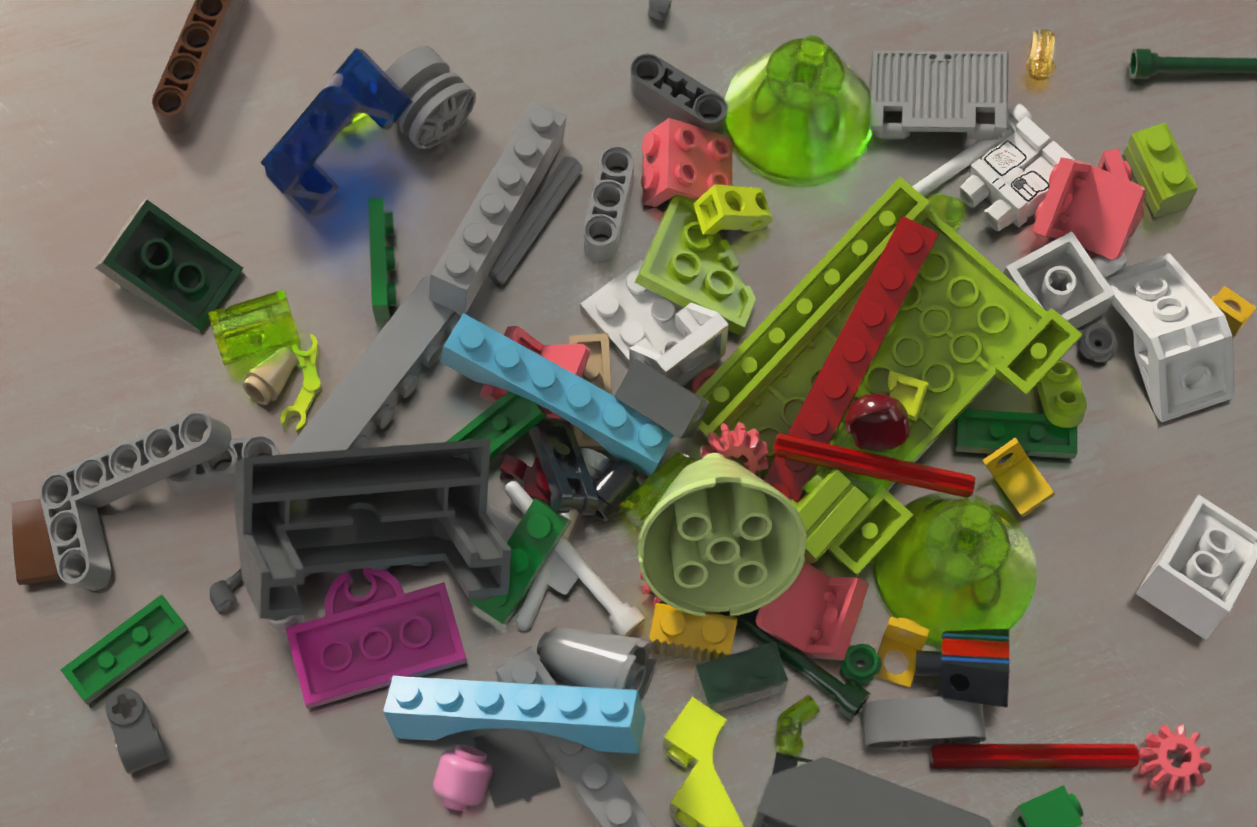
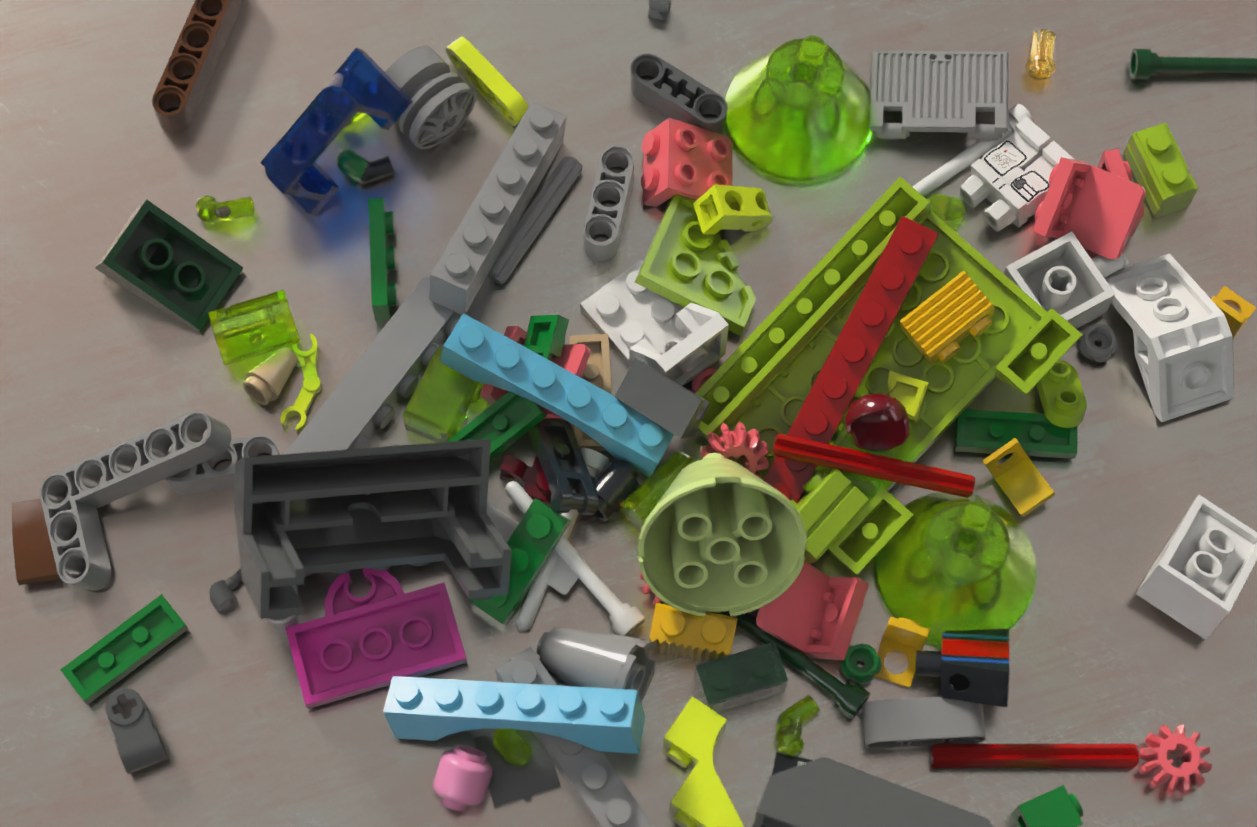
none -> clear neon green arm [196,195,255,223]
none -> arm [337,149,394,184]
none -> clear neon green brick [402,348,484,443]
none -> neon yellow beam [446,37,529,126]
none -> clear neon green arm [493,728,533,766]
none -> green plate [524,315,569,361]
none -> yellow brick [899,271,995,364]

